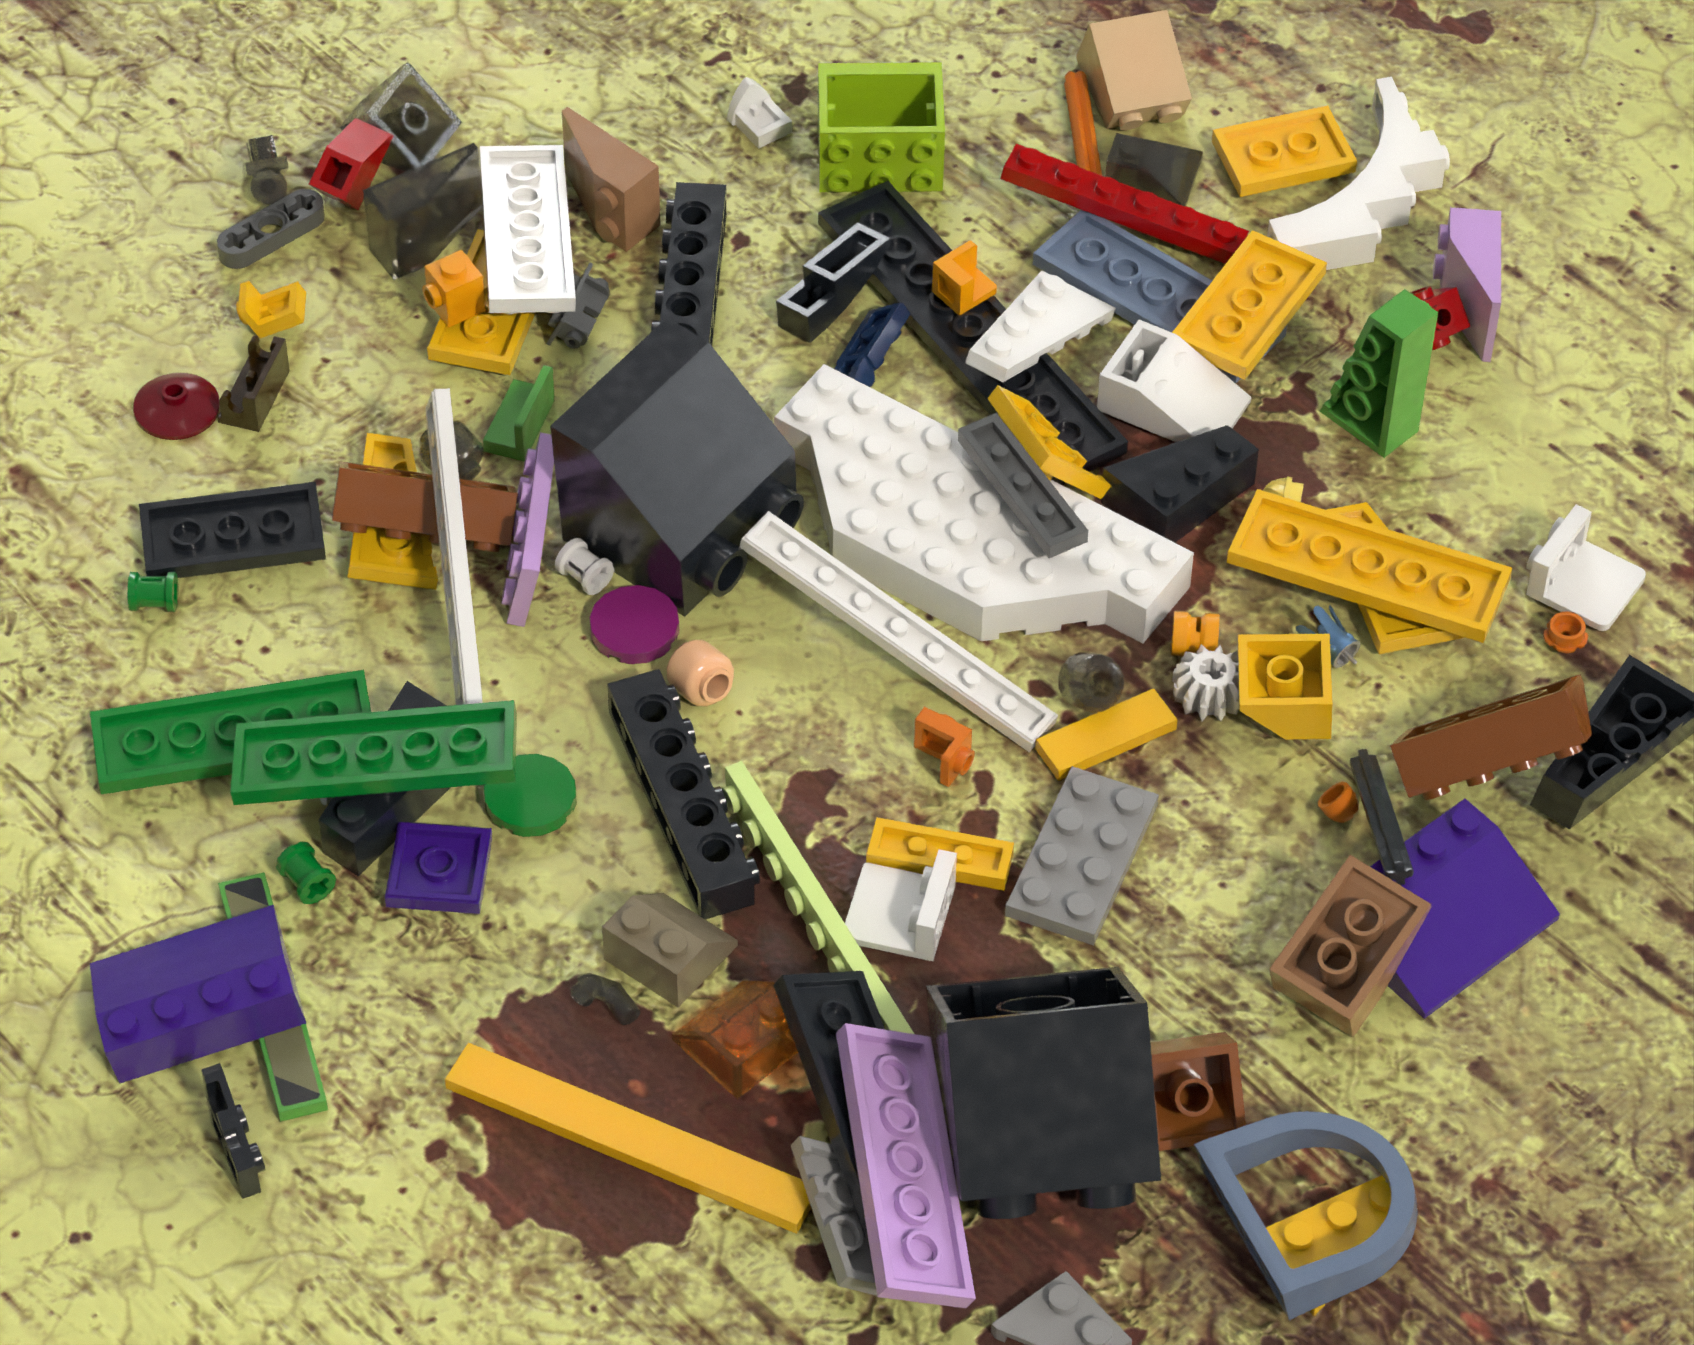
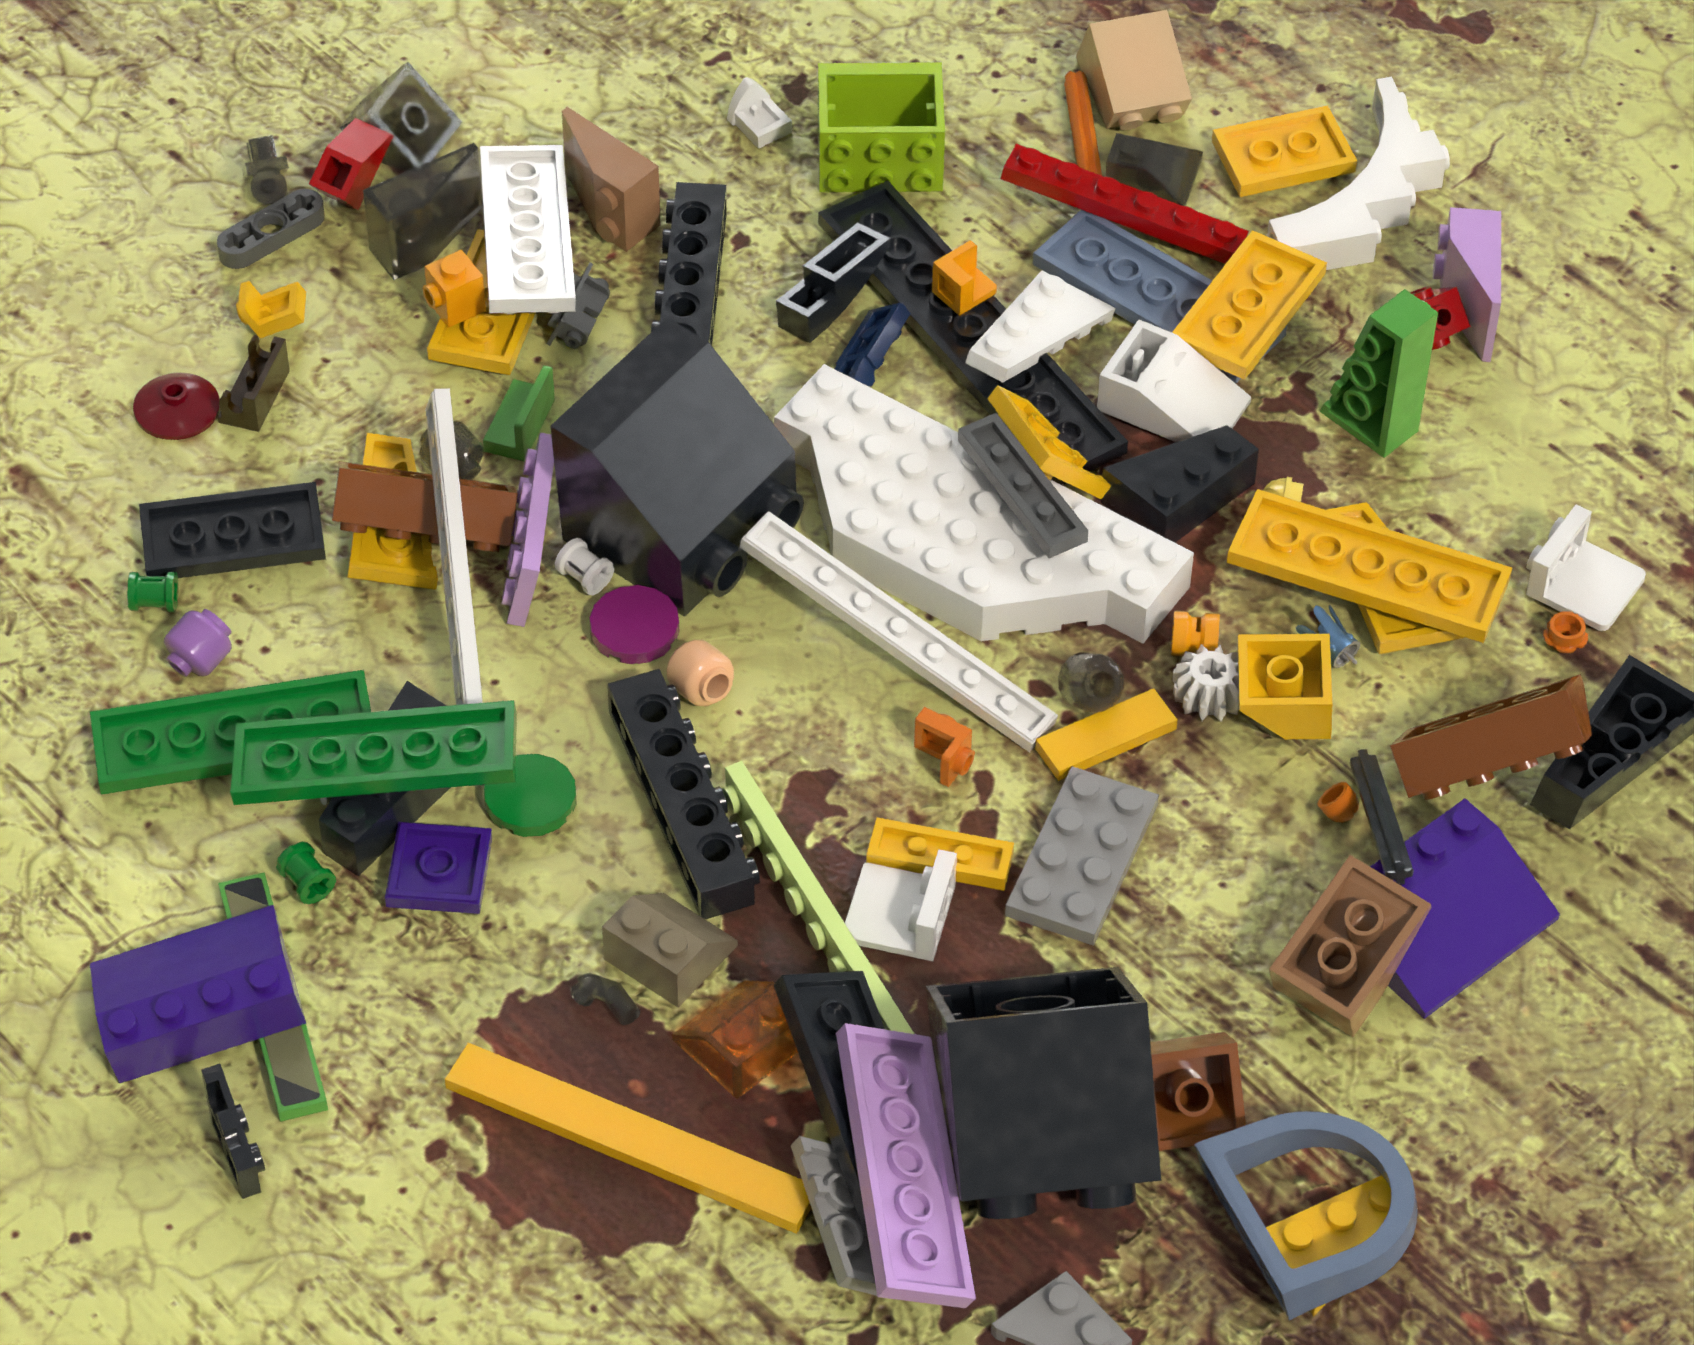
none -> medium lavender head [164,609,232,677]

